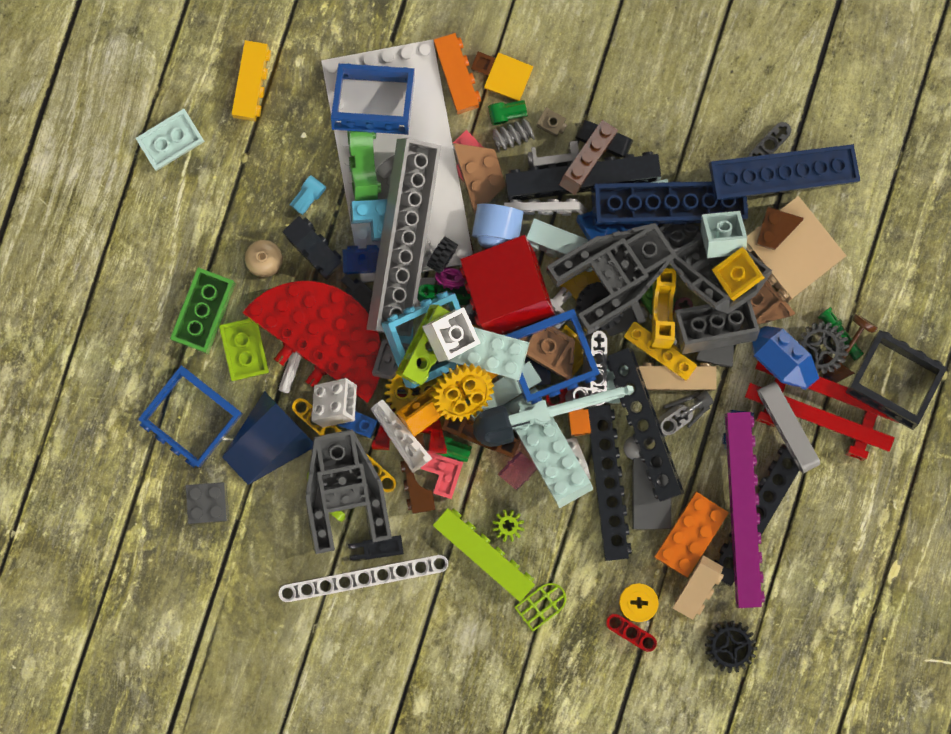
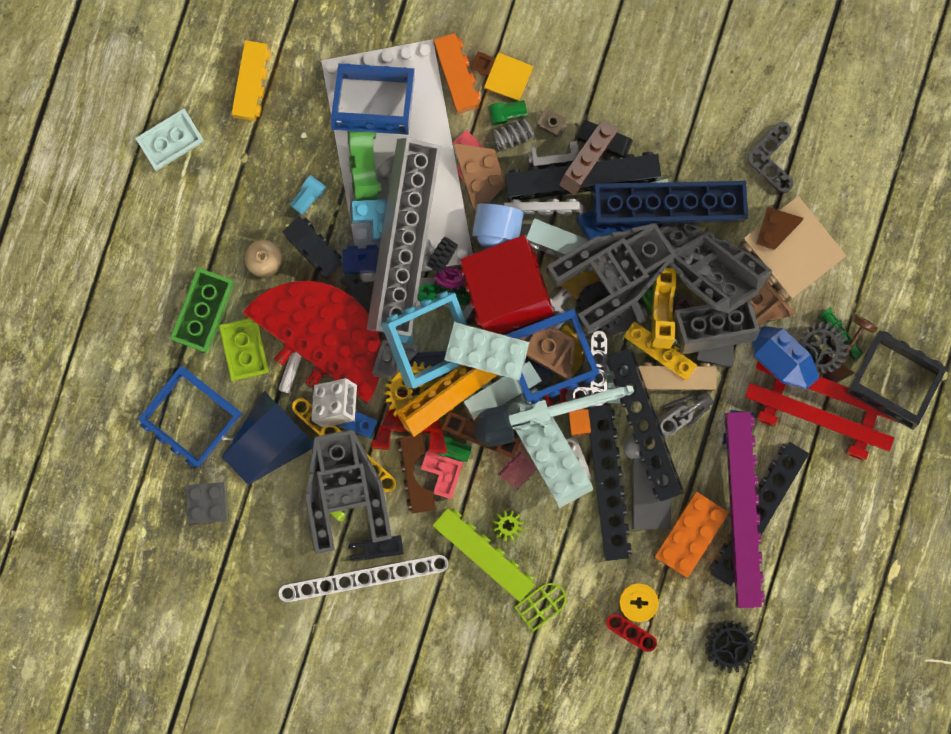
white wing [371,399,432,473] -> none
lime brick [396,304,450,385] -> none
white brick [422,307,480,362] -> none
yellow gear [431,363,494,422] -> none
tan brick [673,555,724,620] -> none
light aqua brick [701,211,747,258] -> none
dark blue plate [708,144,860,201] -> none
yellow plate [712,247,765,301] -> none
light grey beam [757,381,820,474] -> none

